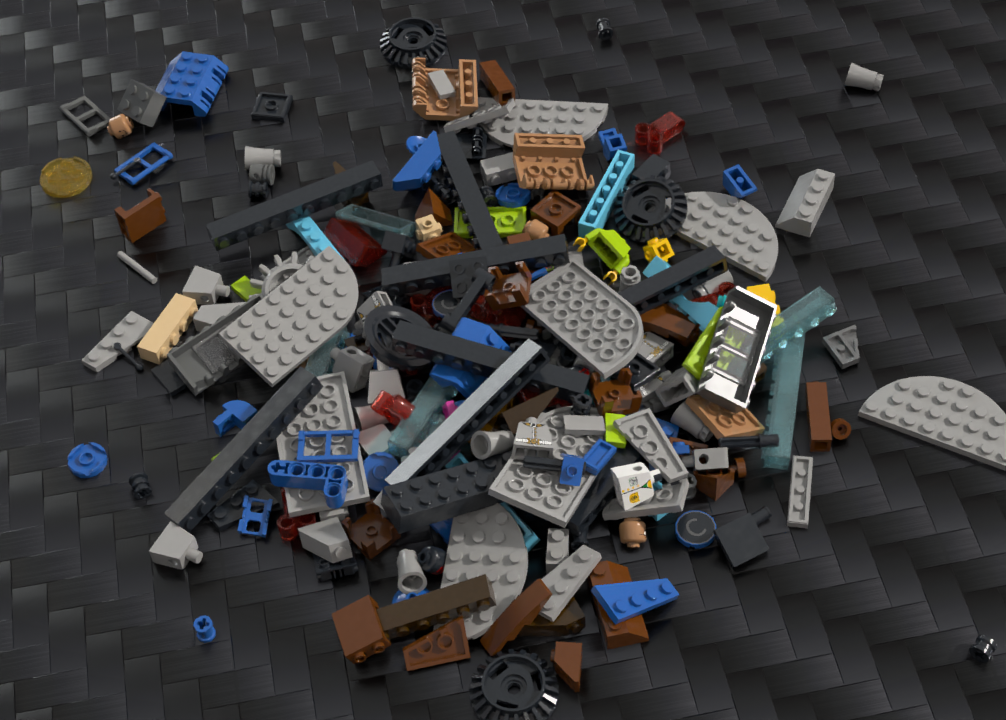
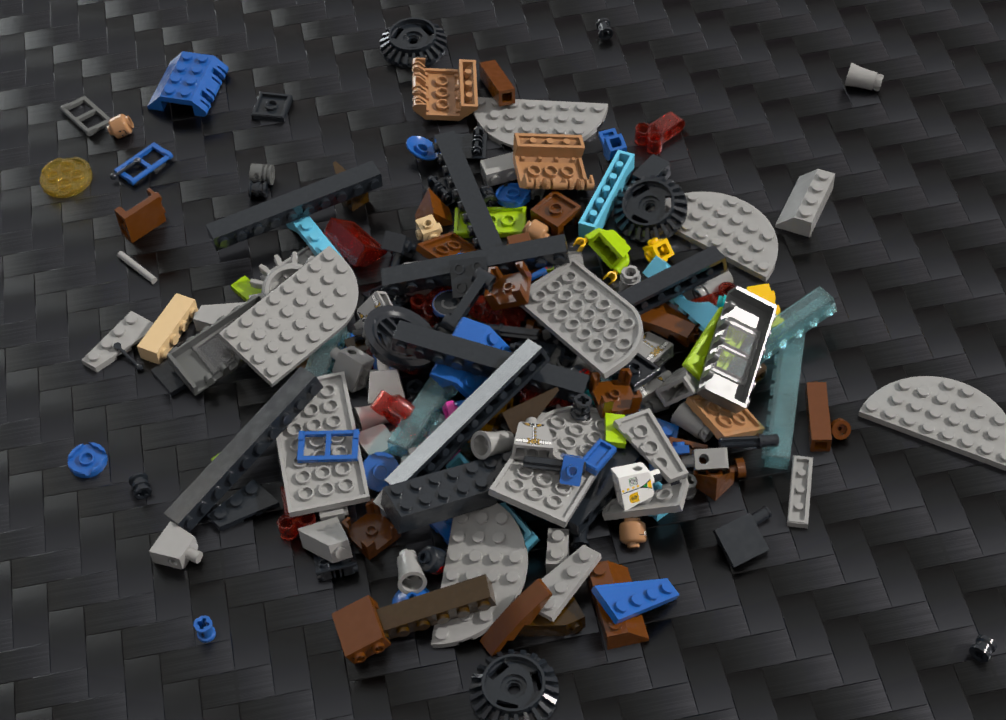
dark grey brick [117,79,167,127] -> none
light grey torso [182,266,230,305] -> none
blue brick [213,400,258,437] -> none
blue piece [237,495,273,538] -> none
light grey plant [245,146,281,170] -> none
blue beam [268,460,348,509] -> none
clear light blue slope [335,204,416,237] -> none
blue wedge [393,130,442,191] -> none
reddish brown wing [403,615,471,671] -> none
light grey tile [427,70,456,99] -> none
light grey wing [443,98,516,133] -> none
reddish brown slope [550,641,582,692] -> none
light grey tile [562,415,606,436] -> none
black tile [675,511,716,549] -> none
blue slope [723,164,757,198] -> none
flat silver wing [822,325,860,369] -> none

